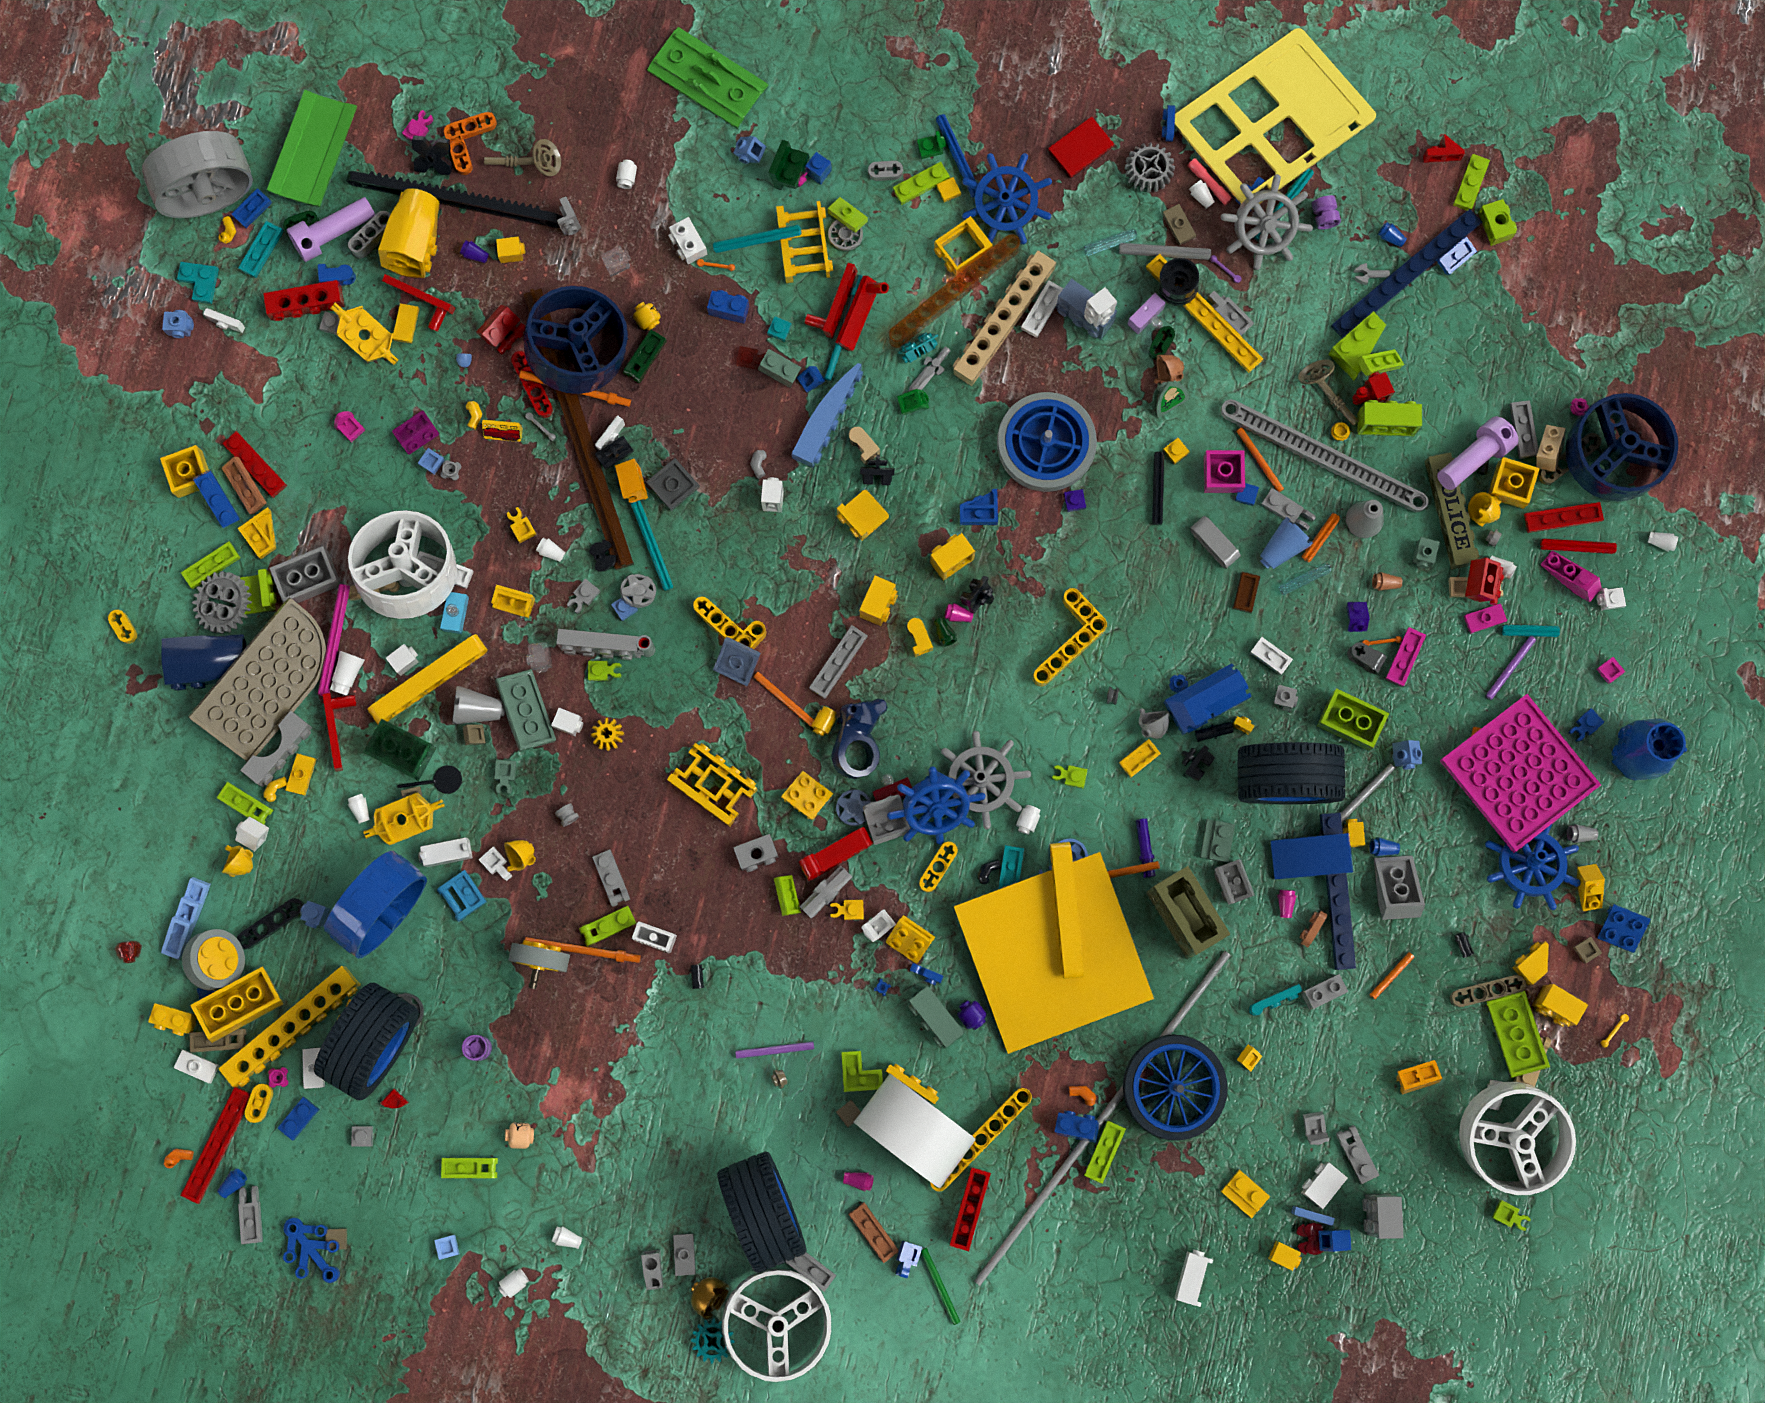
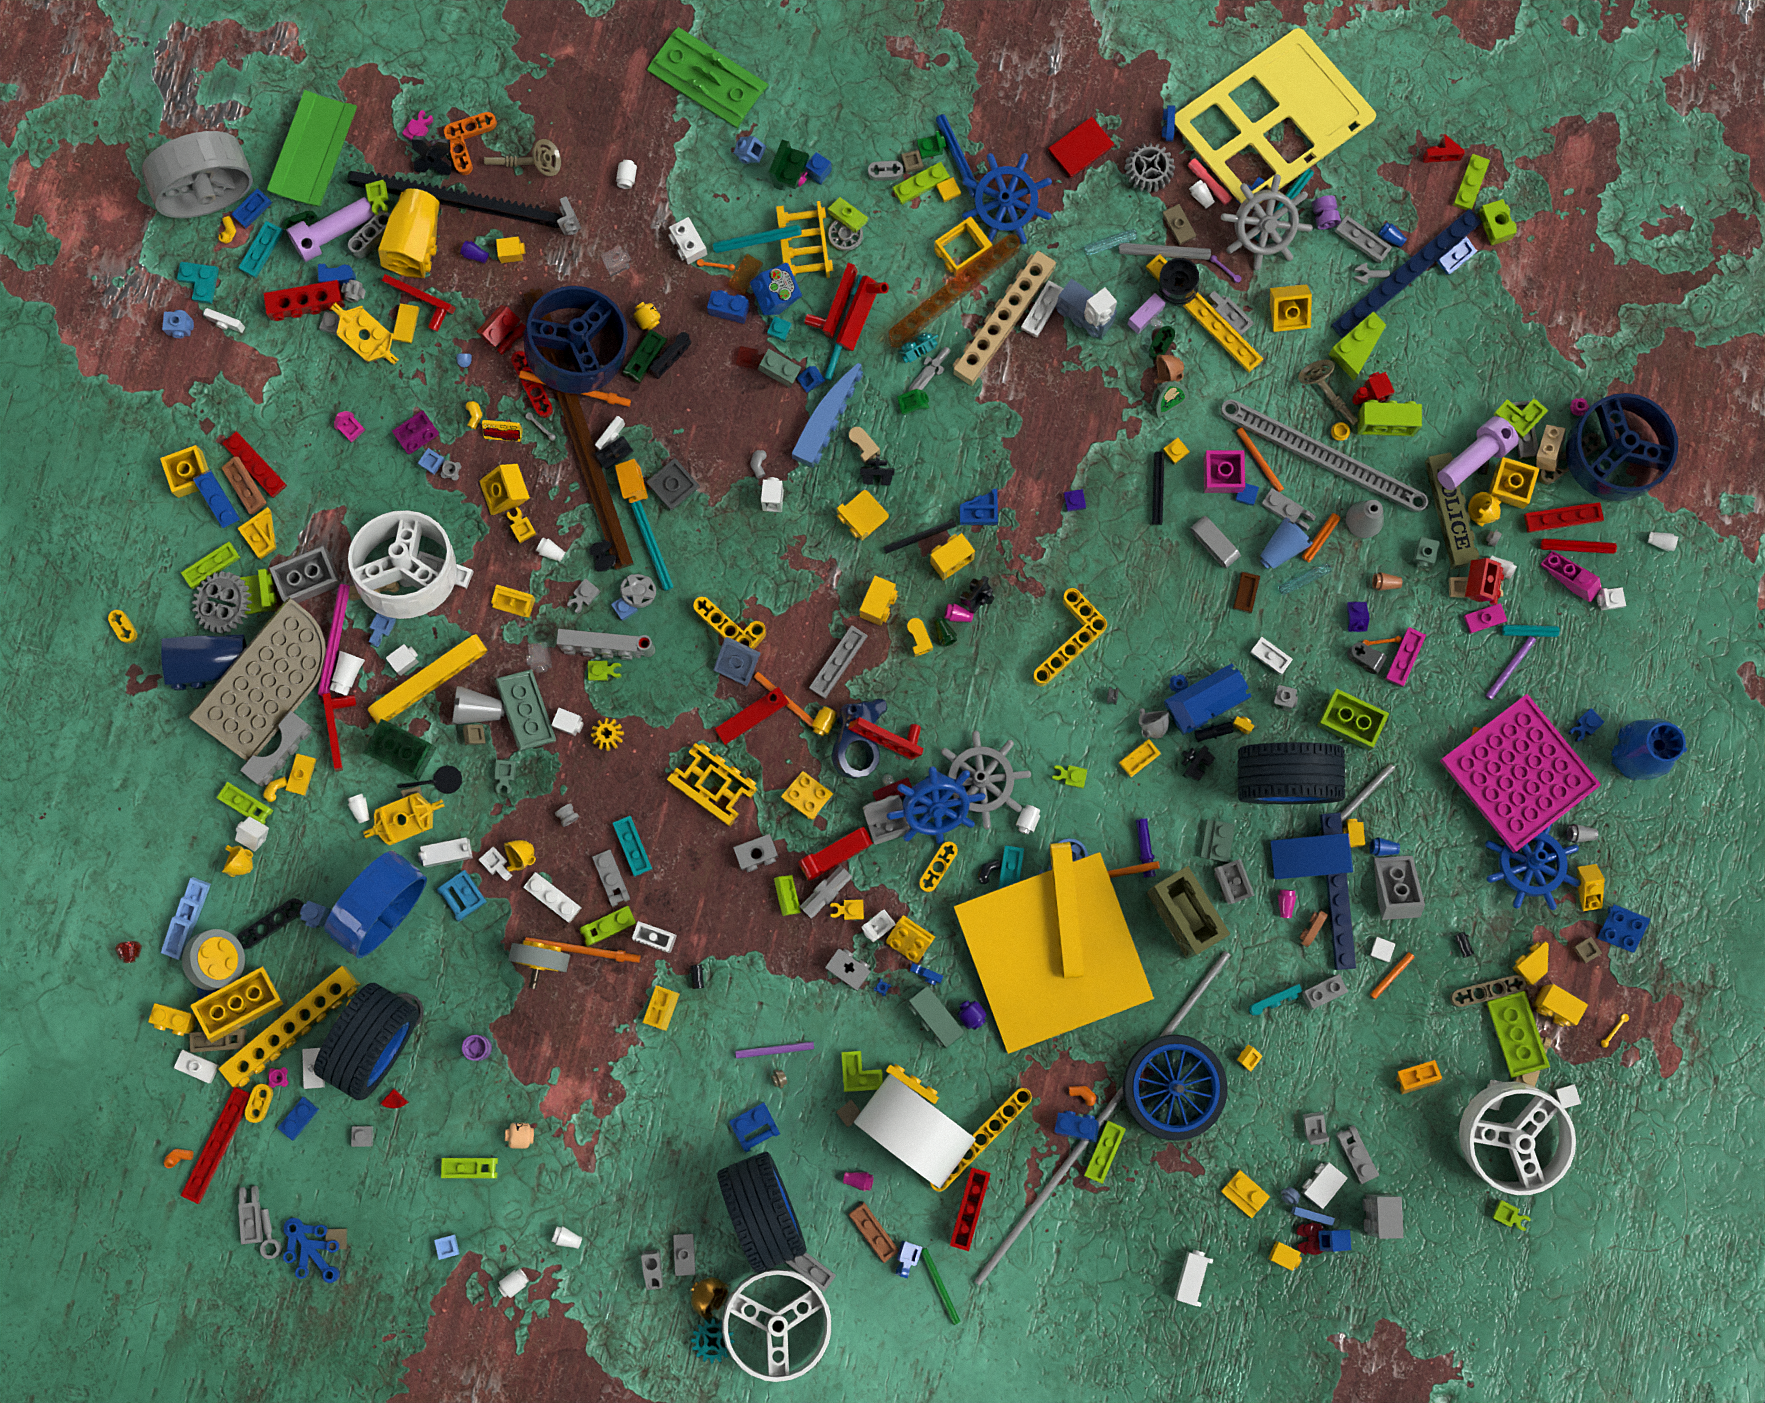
blue cone [217,1169,247,1198] -> none
medium azure piece [440,592,469,634] -> none
sand blue wheel [836,790,871,826] -> none
blue wheel [997,392,1097,492] -> none
lime plate [1357,349,1405,376] -> none
medium blue brick [1392,740,1422,770] -> none
dark pink plate [1596,657,1625,684] -> none
none -> light grey piece [260,1209,282,1259]
none -> light grey gear [341,280,366,303]
none -> lime plate [365,180,389,215]
none -> medium blue plate [369,613,396,647]
none -> yellow slope [479,464,530,515]
none -> white plate [524,872,581,923]
none -> teal plate [613,816,653,877]
none -> yellow hinge [642,985,680,1031]
none -> black hinge [650,331,691,379]
none -> red piece [715,687,789,745]
none -> clear orange tile [728,254,763,295]
none -> blue plate [729,1103,780,1153]
none -> blue slope [749,263,802,315]
none -> light grey brick [825,948,871,991]
none -> red piece [848,717,924,760]
none -> black bar [883,519,956,554]
none -> dark tan tile [901,150,924,174]
none -> yellow slope [1270,284,1312,332]
none -> sand blue plate [1281,1186,1300,1205]
none -> light grey plate [1335,216,1392,264]
none -> white tile [1369,937,1395,962]
none -> lime plate [1493,398,1548,439]
none -> white tile [1554,1084,1581,1108]

